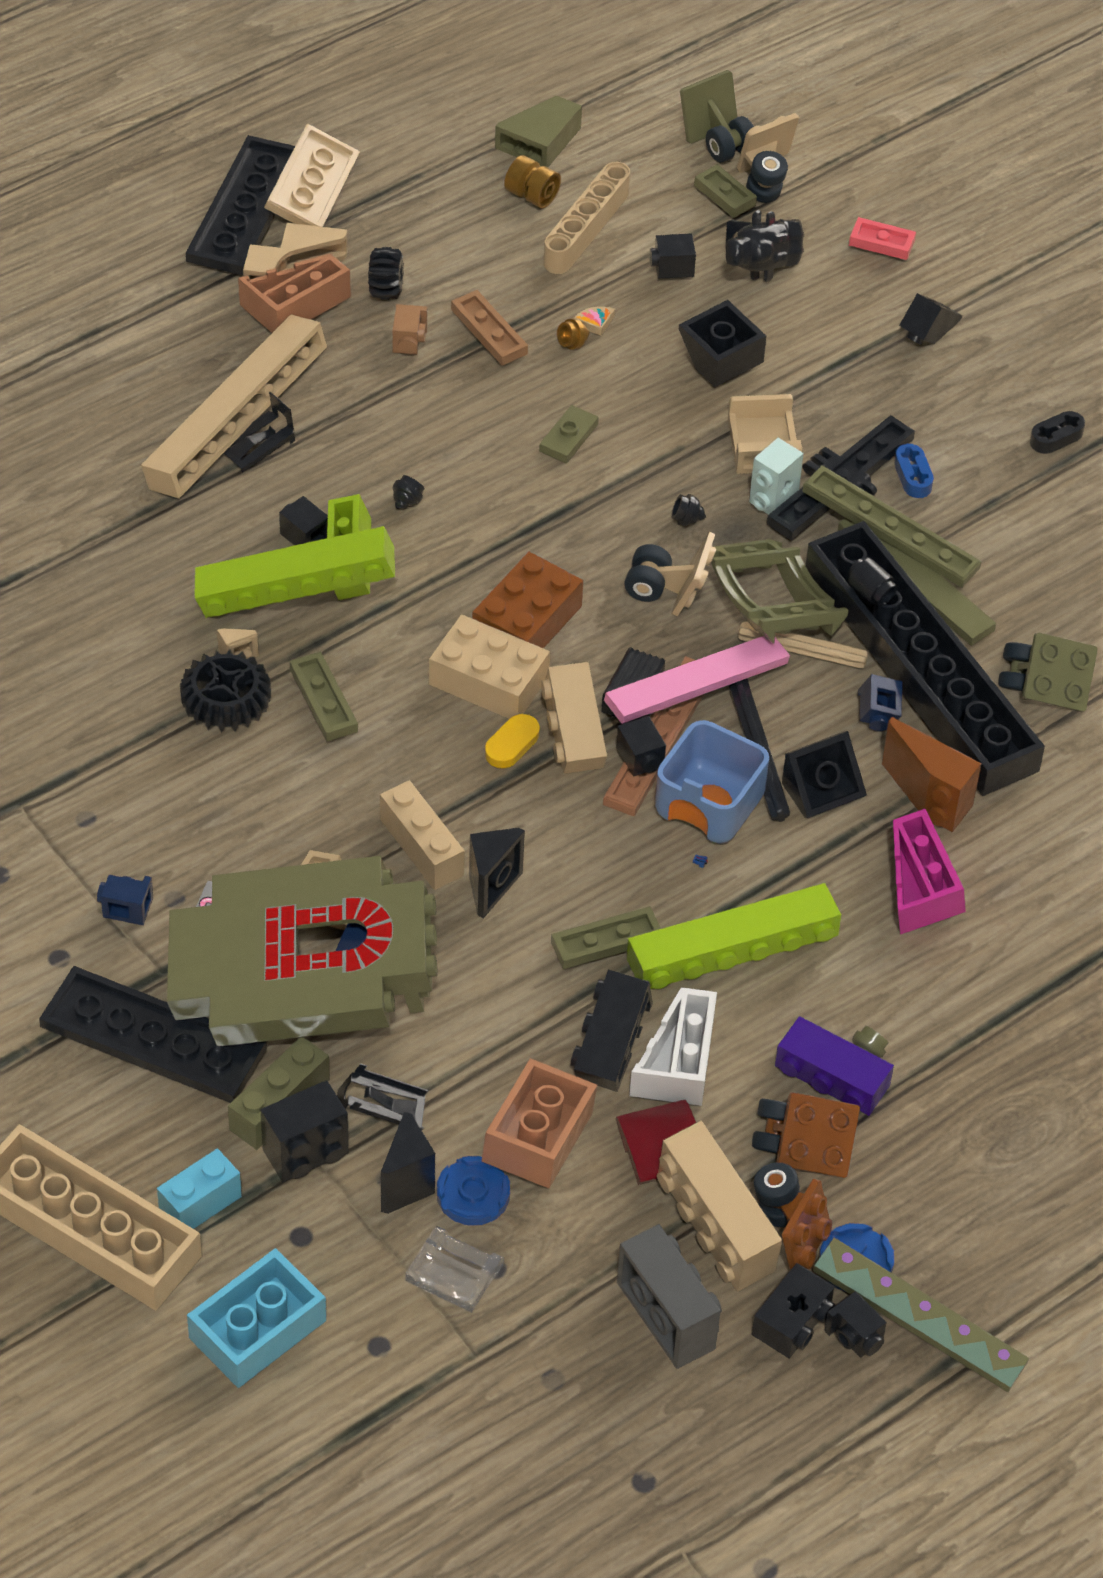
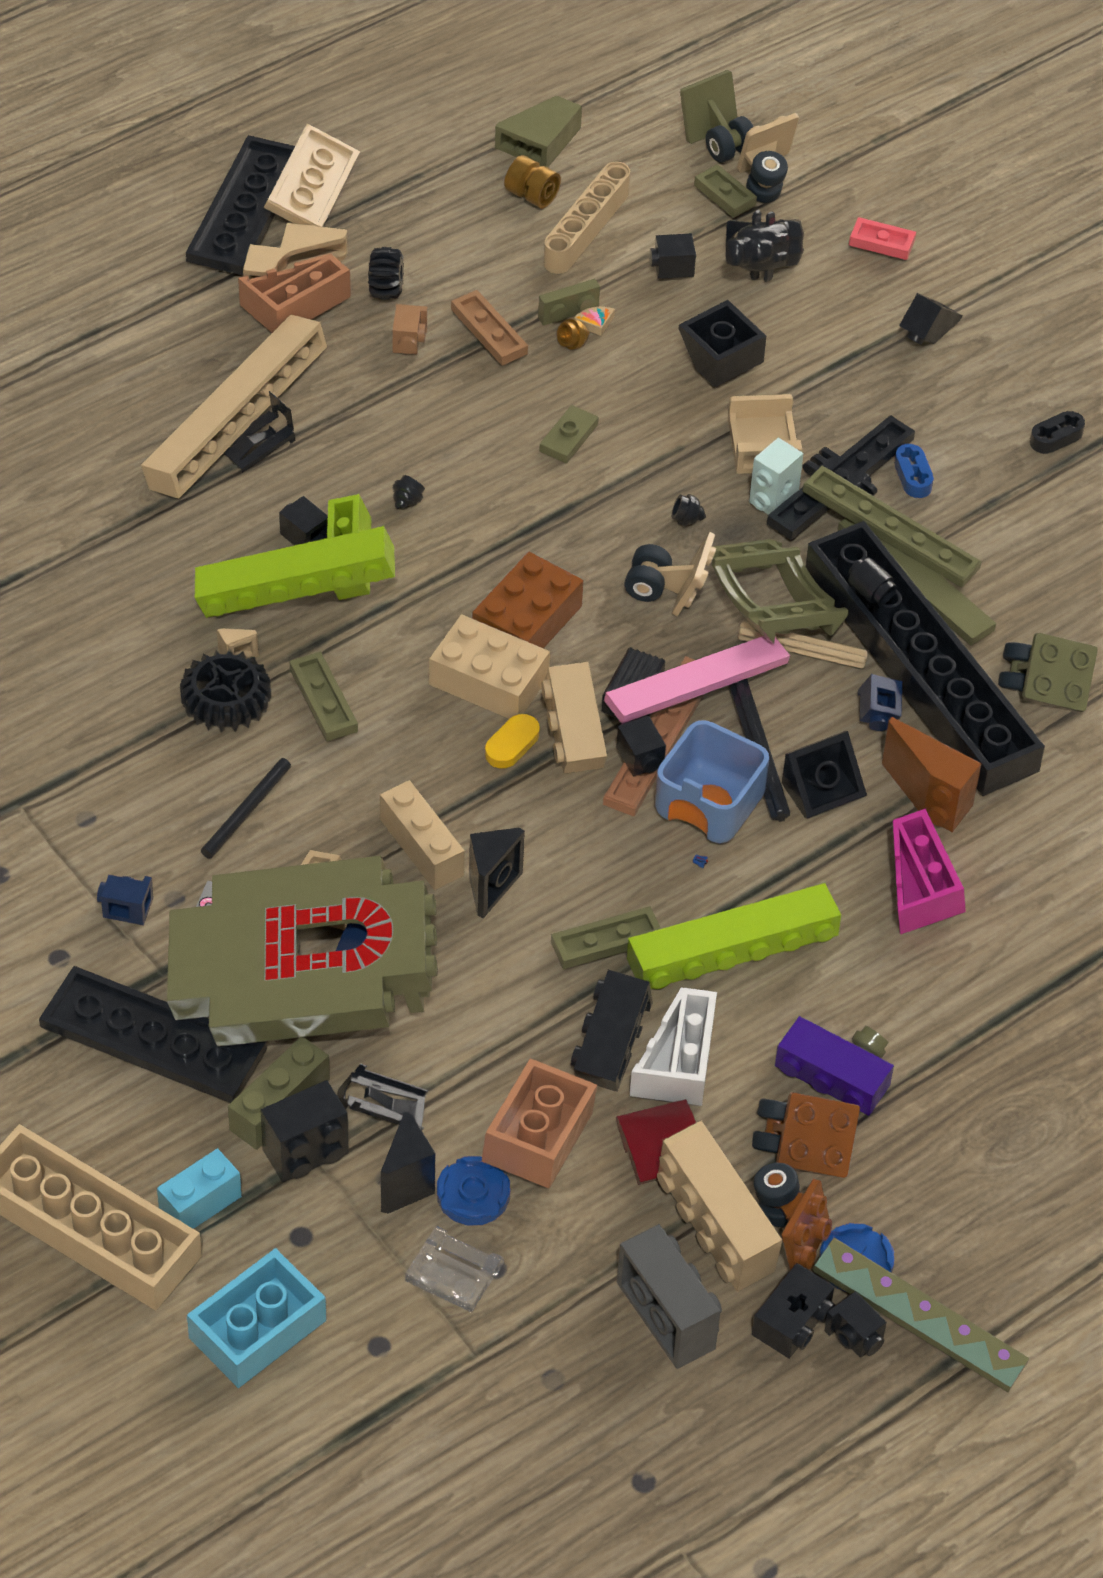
none -> black bar [201,758,291,859]
none -> olive plate [538,279,600,326]

